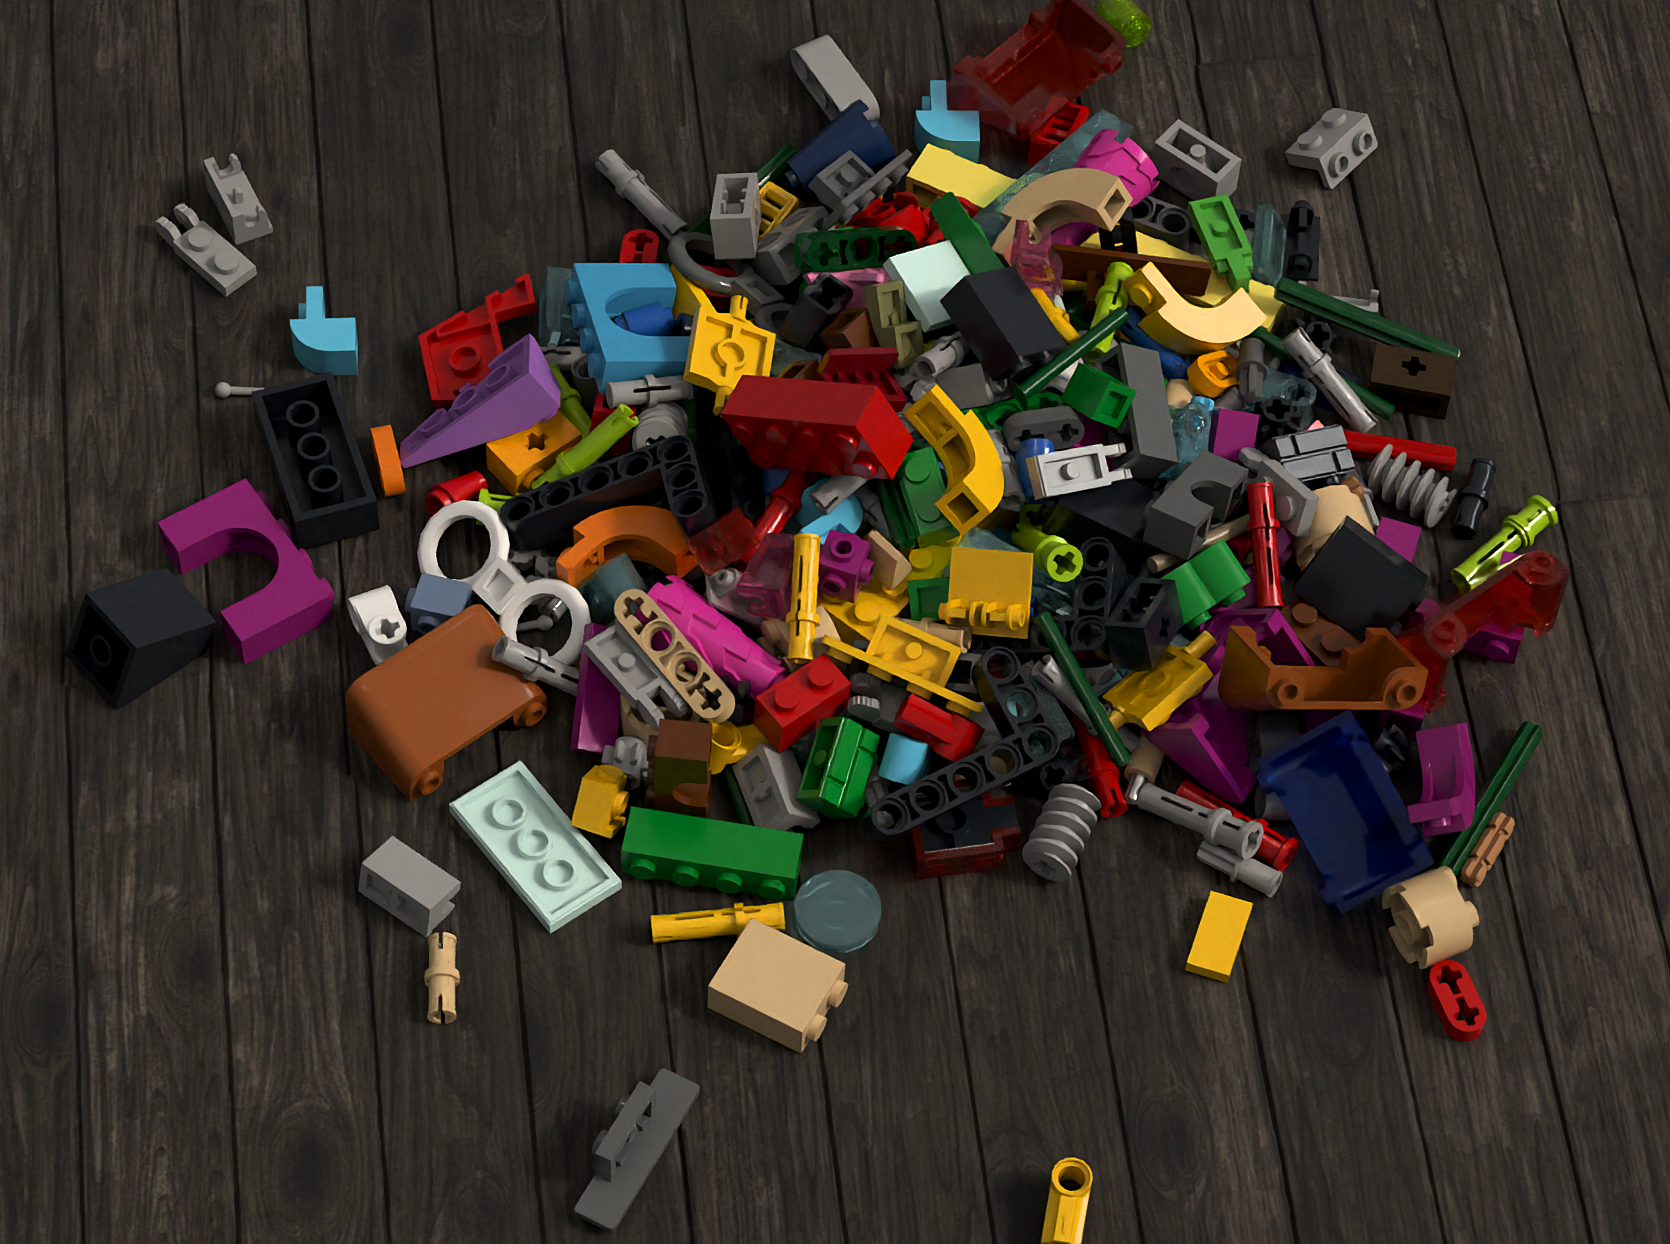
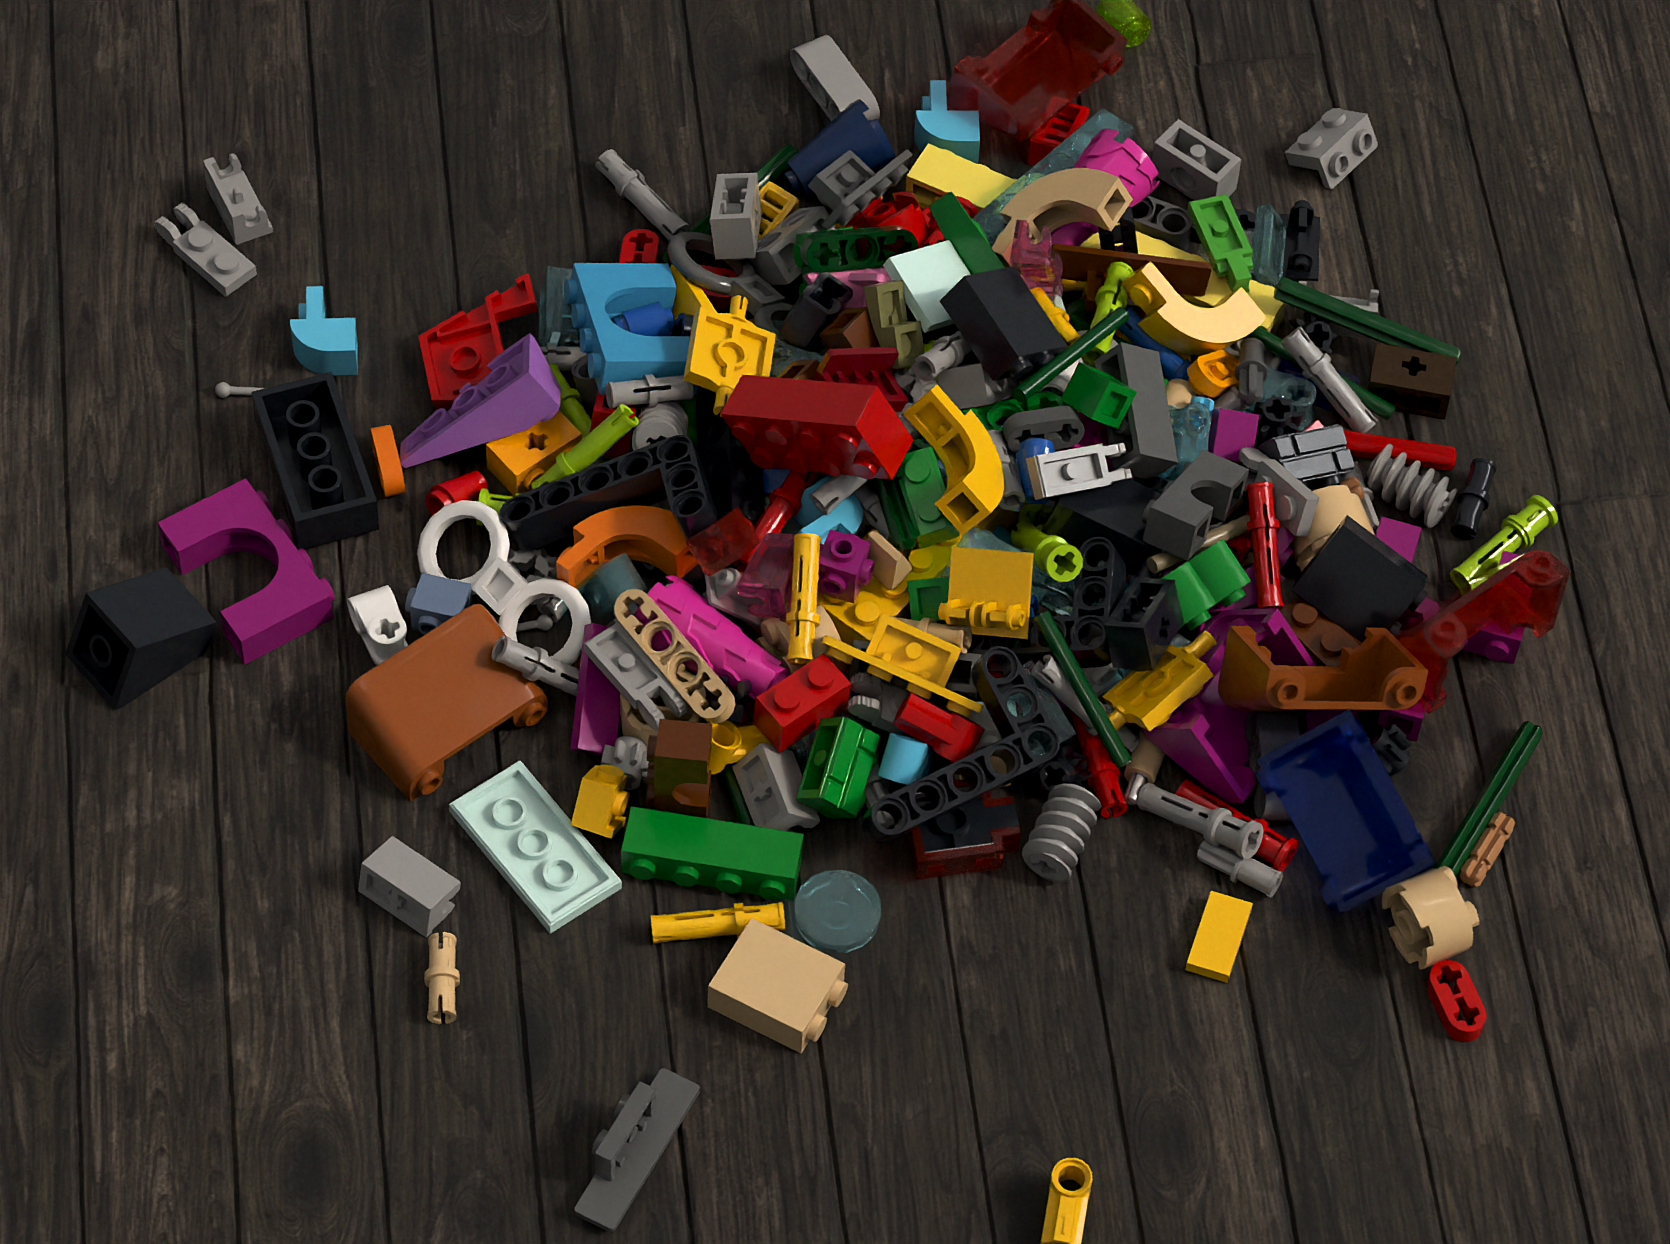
magenta arch [1407,722,1476,837] -> none

